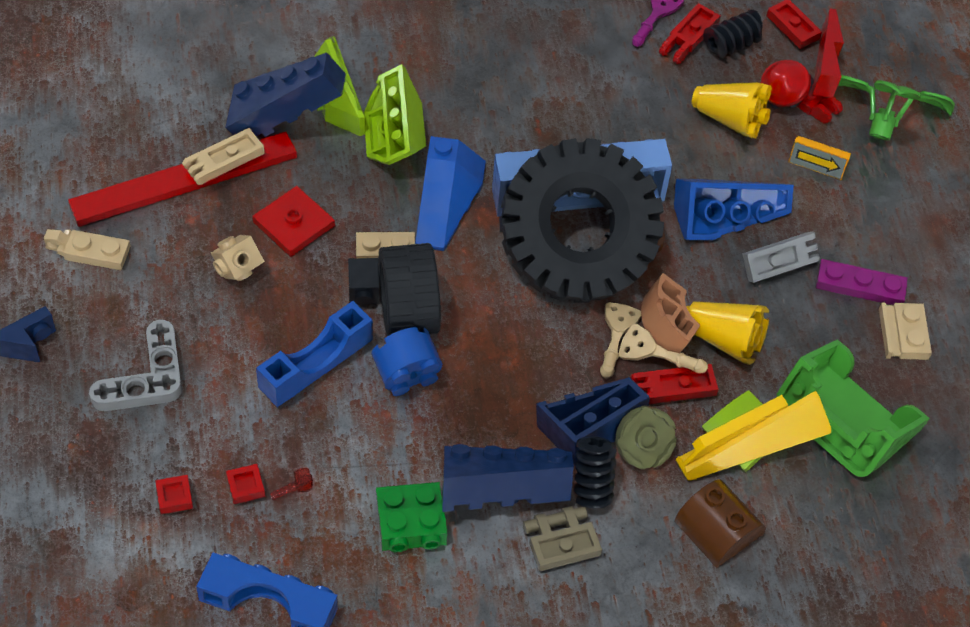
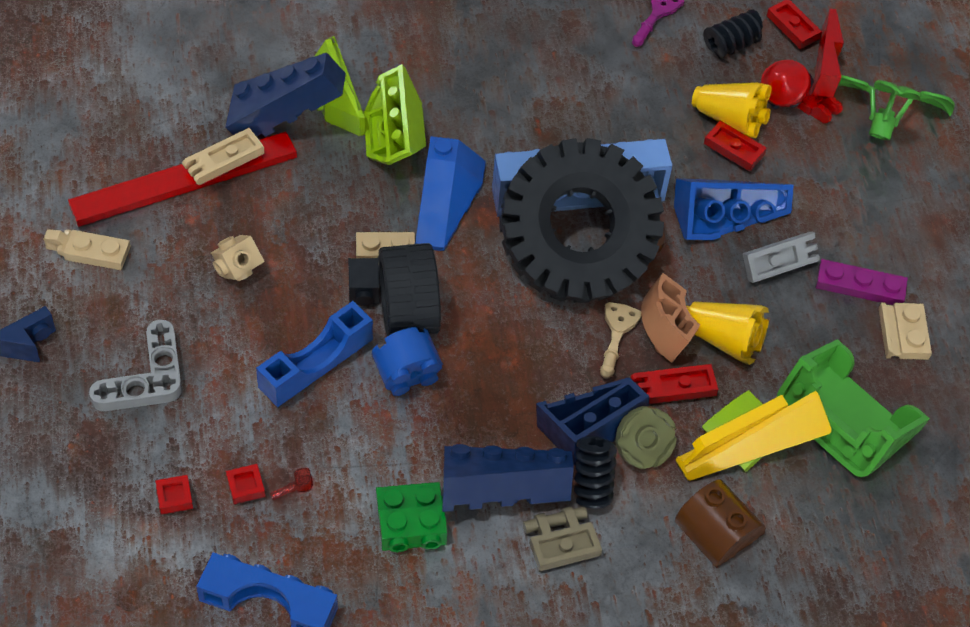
red plate [252,186,335,257] -> none
tan piece [618,324,708,373] -> none
red hinge [659,3,721,64] -> none
panel [788,136,851,180] -> none
none -> red plate [703,120,767,171]

